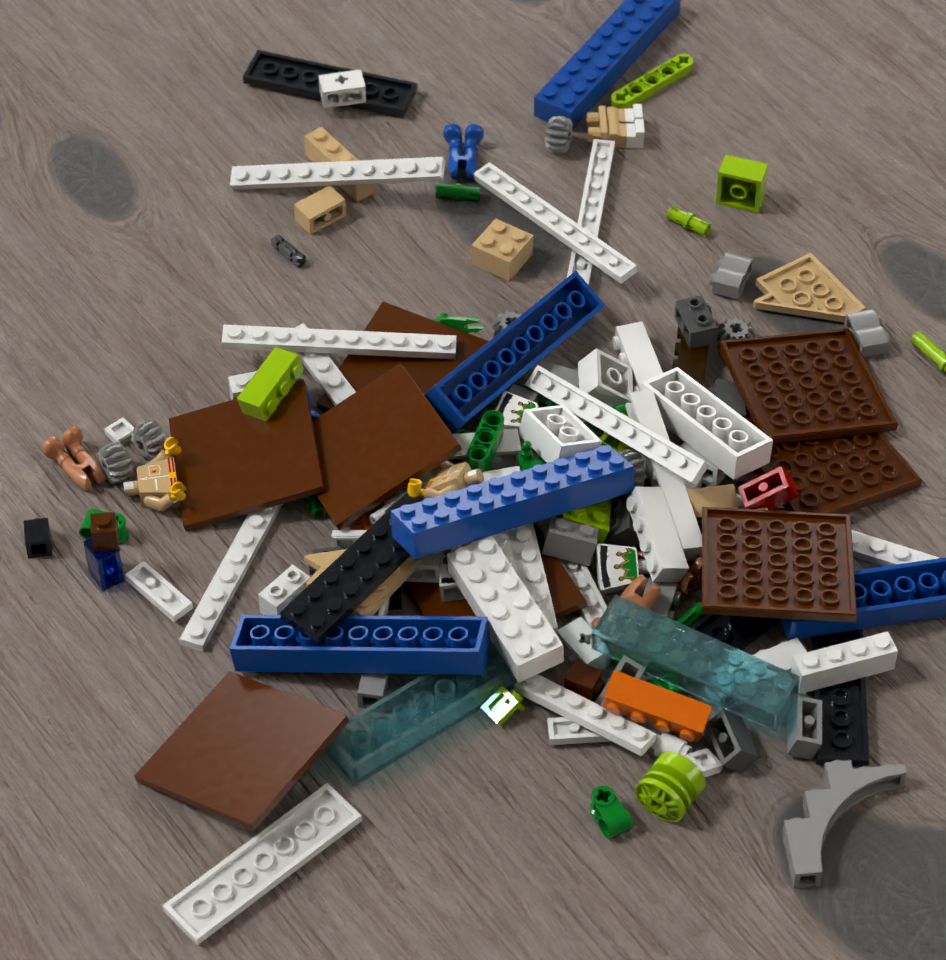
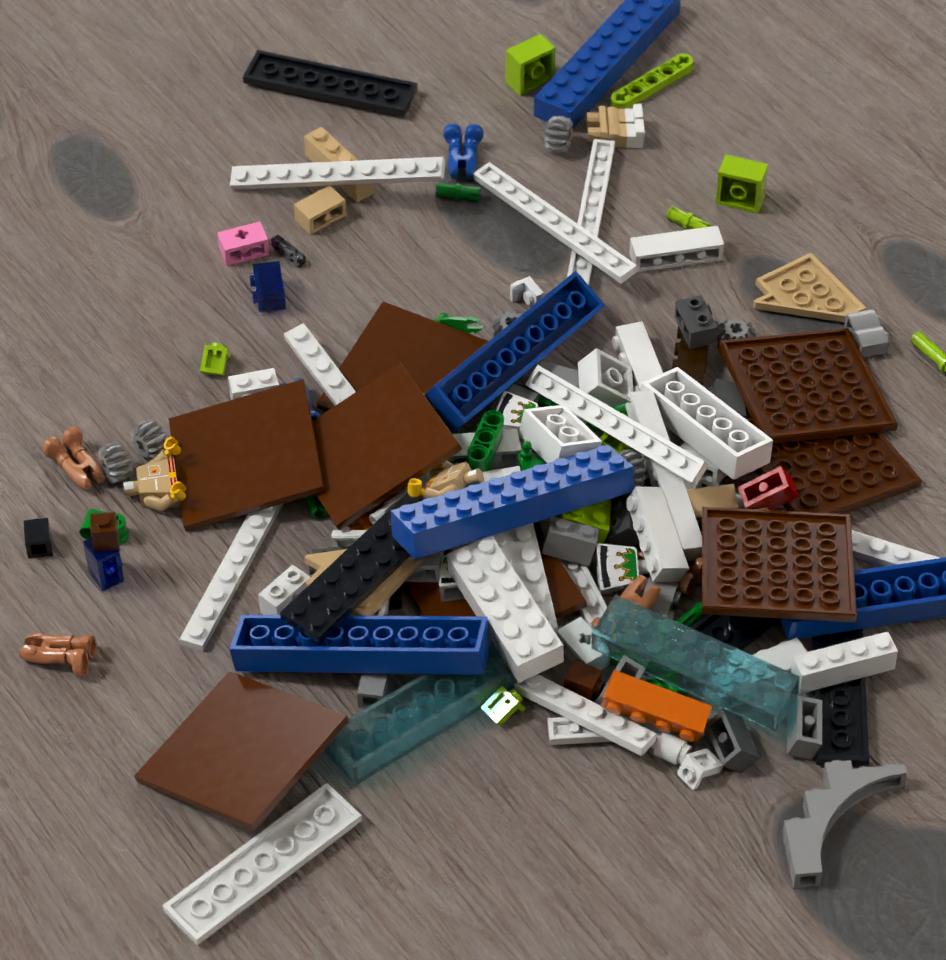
white tile [104,417,134,445] -> none
white plate [125,561,193,622] -> none
white plate [221,324,456,359] -> none
lime brick [237,347,304,421] -> none
white brick [319,69,366,108] -> none
tan brick [471,218,534,282] -> none
green piece [590,786,633,839] -> none
lime wheel [635,751,705,823] -> none
light grey brick [710,252,753,299] -> none
none -> nougat piece [19,633,97,678]
none -> lime bracket [200,343,231,377]
none -> bright pink brick [217,222,269,266]
none -> clear blue brick [249,261,286,312]
none -> lime brick [506,34,555,96]
none -> white bracket [510,276,544,307]
none -> white brick [629,226,724,272]

